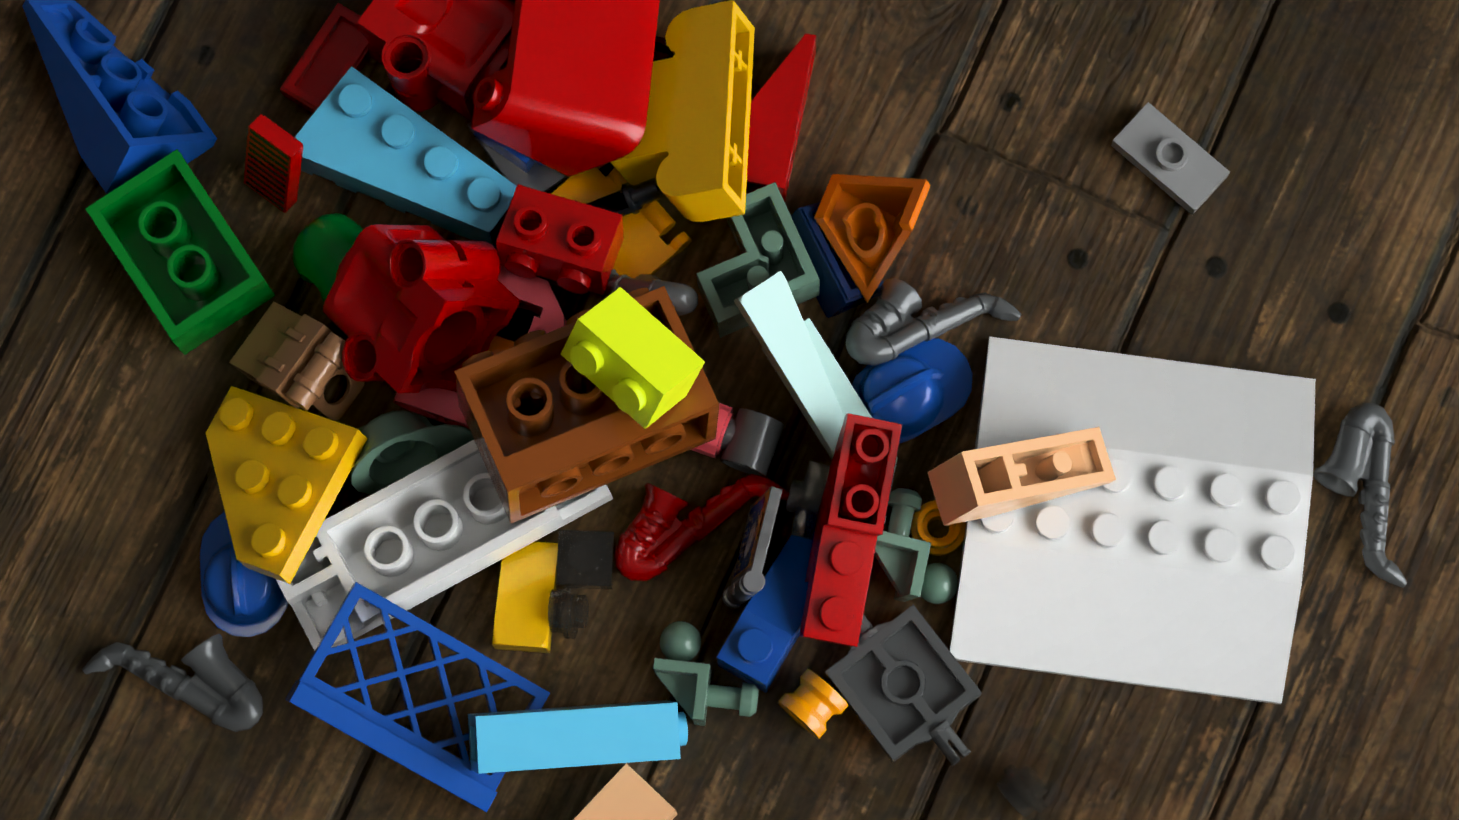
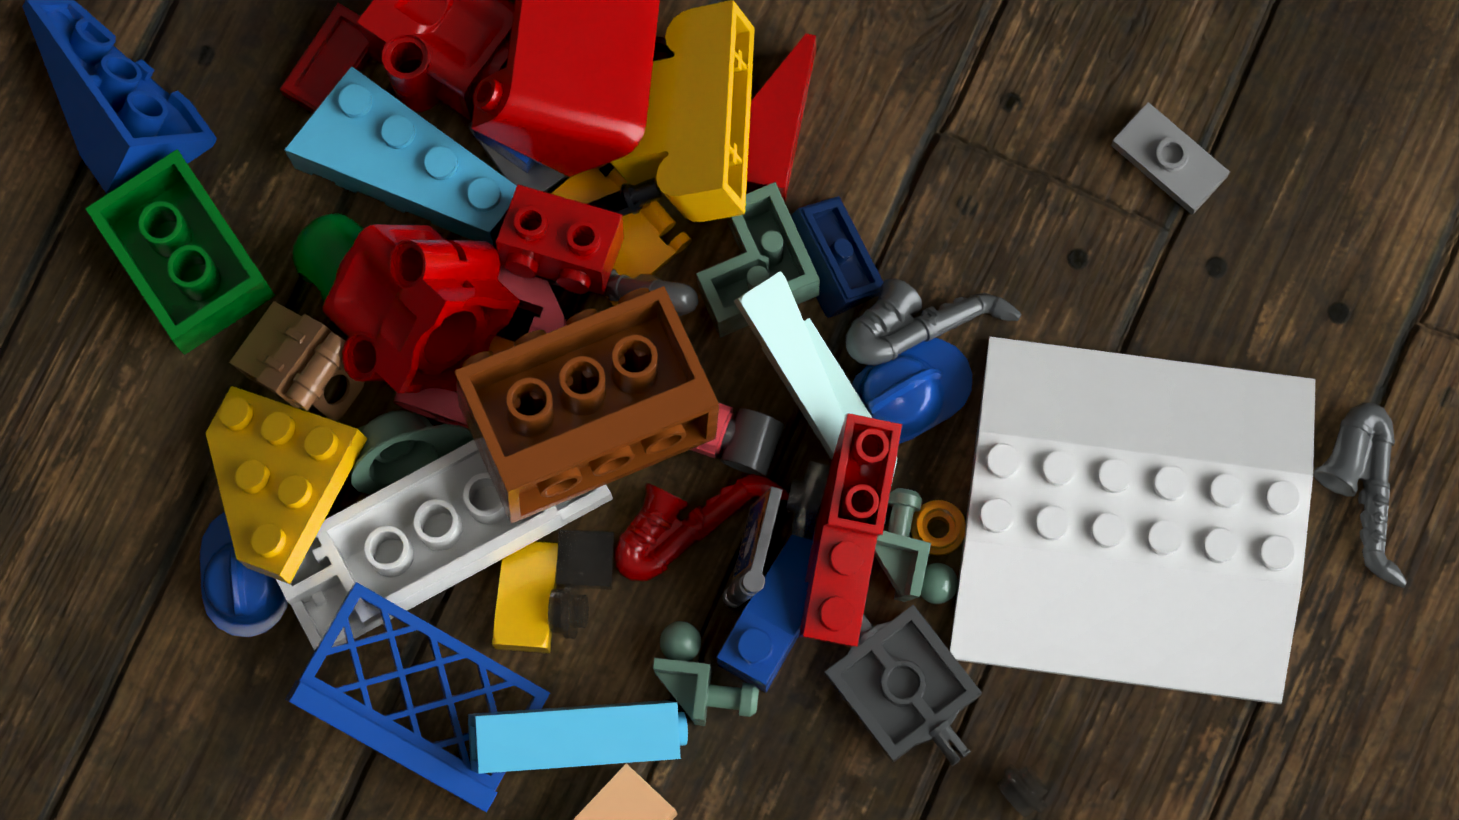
dark grey piece [82,633,263,732] -> none
red tile [244,114,303,213] -> none
neon yellow brick [561,287,705,429] -> none
light orange wheel [778,669,849,739] -> none
orange slope [814,174,931,303] -> none
light nougat slope [927,427,1116,526] -> none

